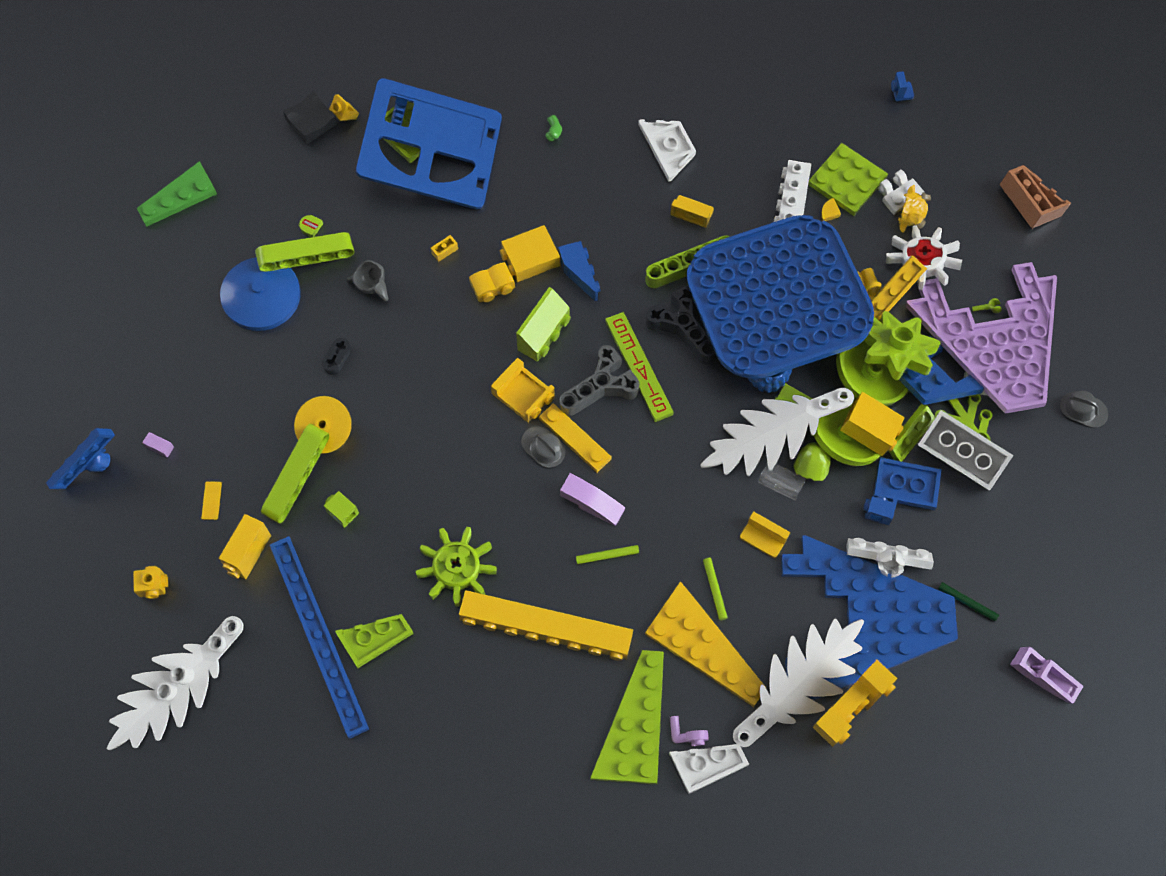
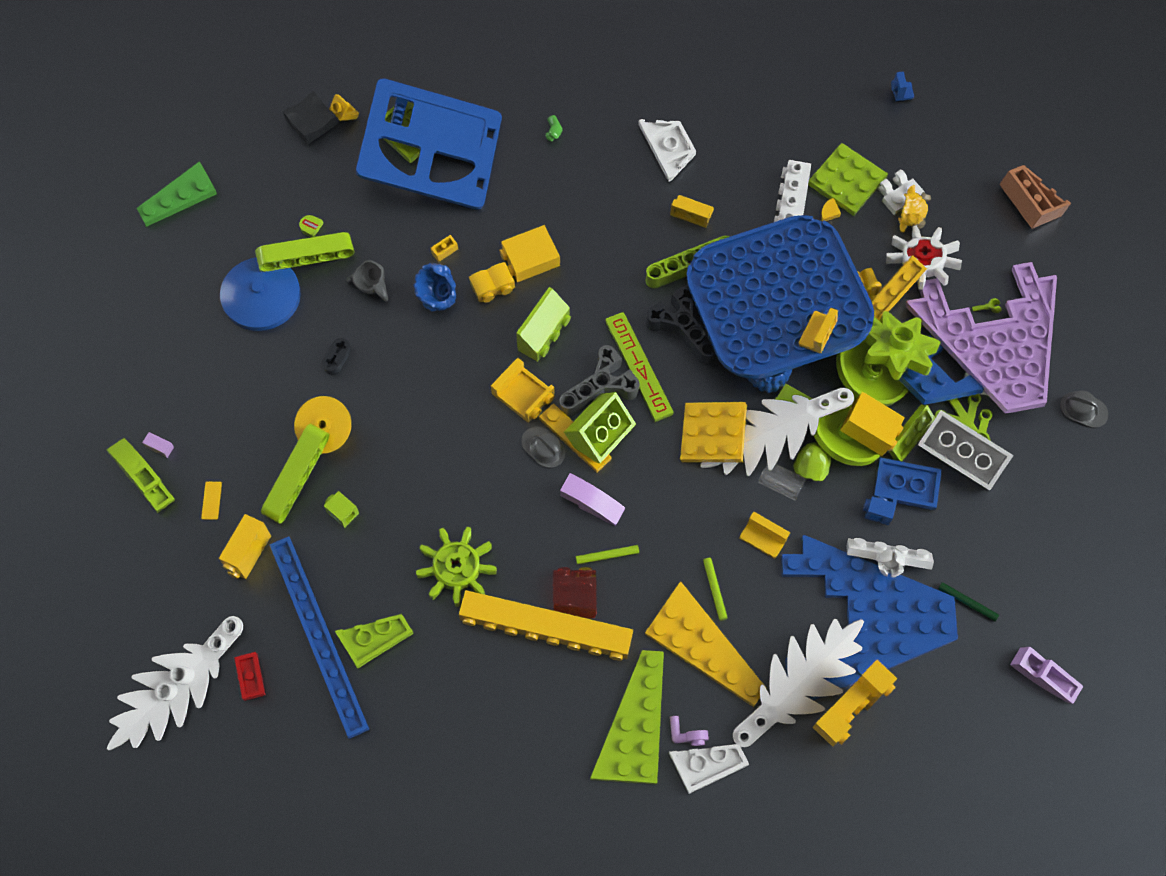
blue plate [46,428,115,489] -> none
yellow brick [133,566,168,599] -> none
blue slope [558,241,600,301] -> none
none -> lime slope [107,438,175,513]
none -> red plate [234,652,266,701]
none -> blue hair [413,263,456,311]
none -> clear red bracket [553,567,596,618]
none -> lime slope [564,392,636,463]
none -> yellow plate [680,402,747,462]
none -> yellow panel [799,308,838,354]

